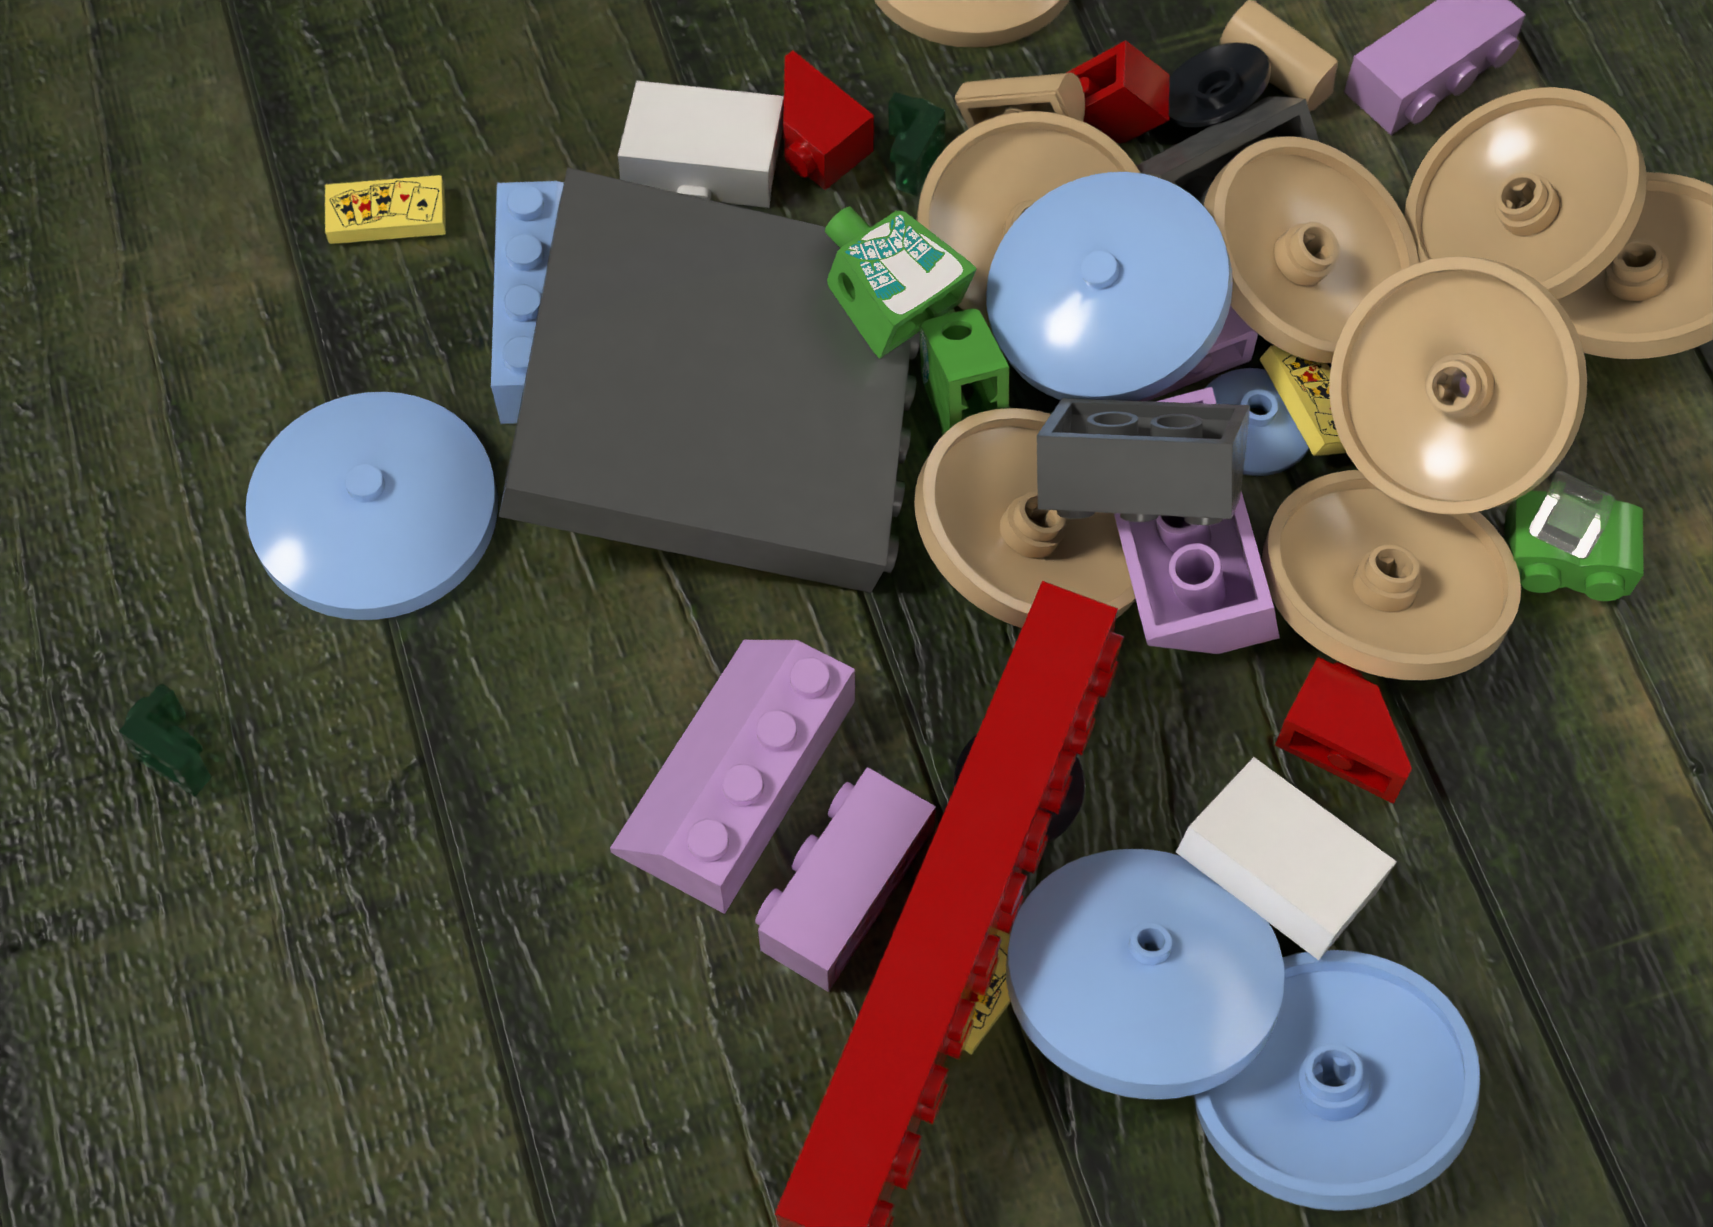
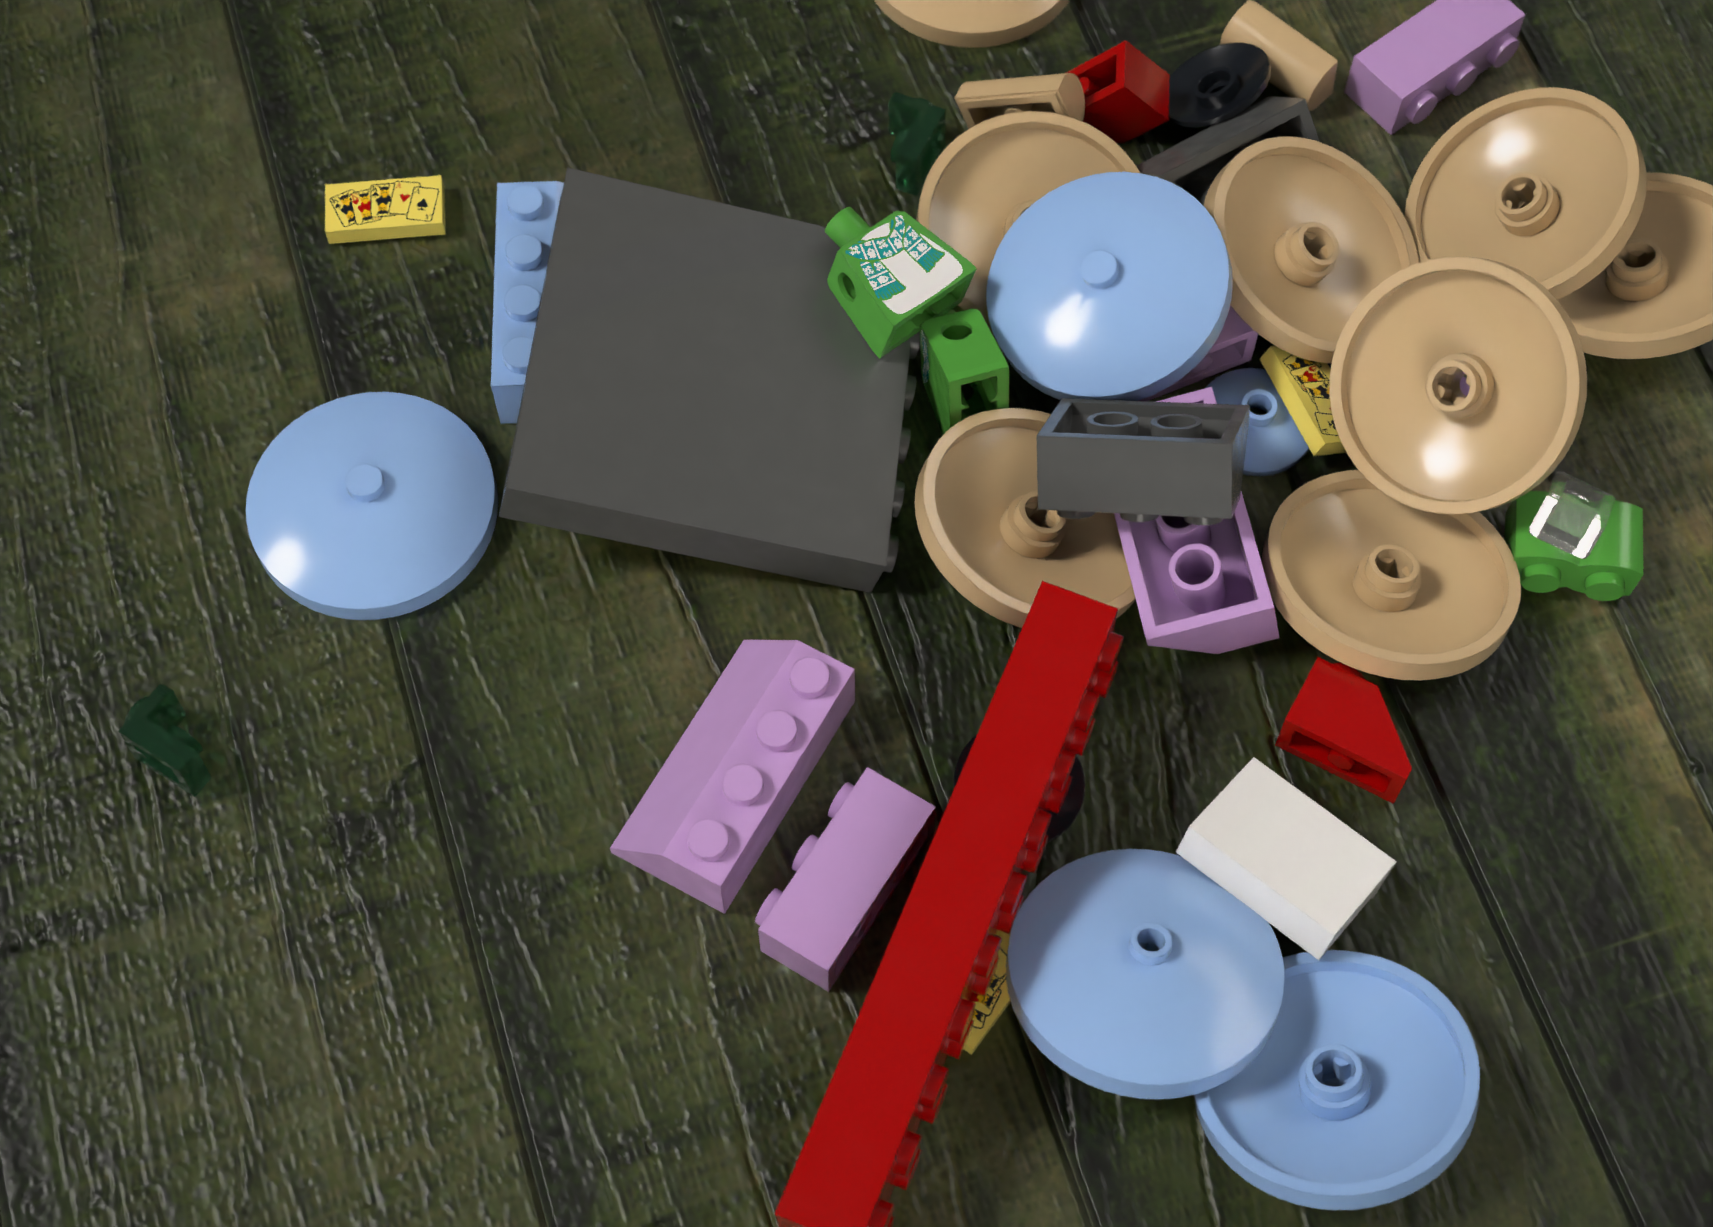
white container [618,81,784,208] -> none
red slope [783,50,874,190] -> none

